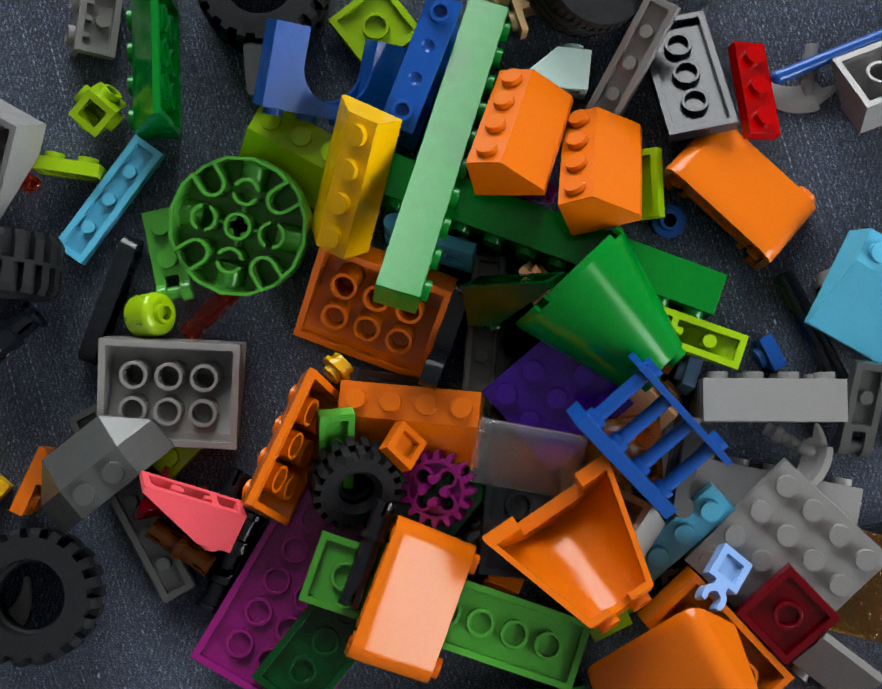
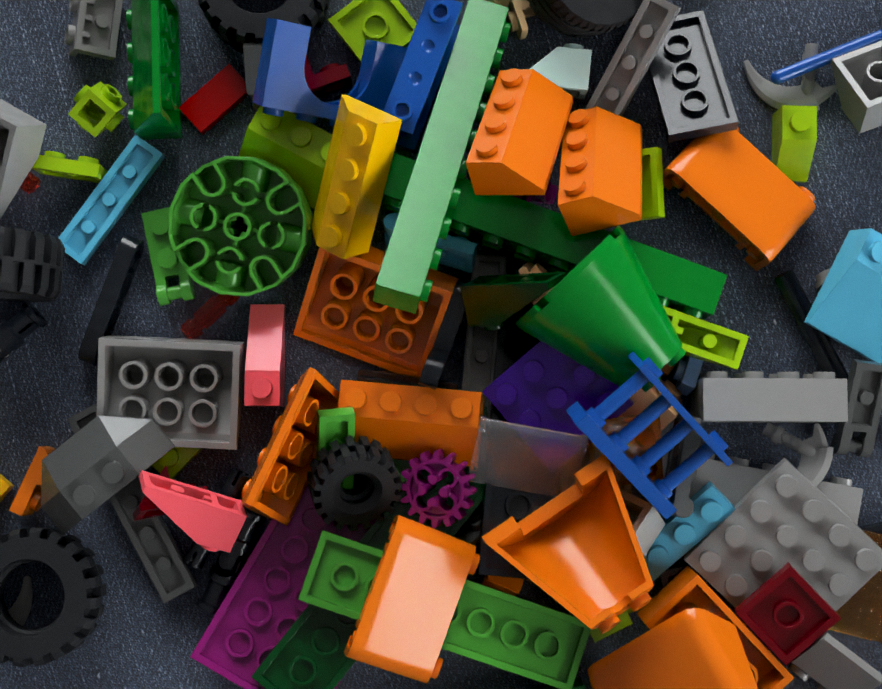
lime head [123,292,176,338] -> none
reddish brown pin [145,518,217,577] -> none
yellow plate [323,352,354,384] -> none
black pin [337,498,397,610] -> none
orange plate [378,420,427,472] -> none
blue plate [651,204,686,239] -> none
light blue plate [695,543,753,612] -> none
red plate [727,41,781,141] -> none
blue plate [751,333,787,372] -> none
none -> red tile [179,63,248,135]
none -> coral slope [244,304,285,407]
none -> dark red slope [304,55,353,98]
none -> lime slope [772,105,817,183]

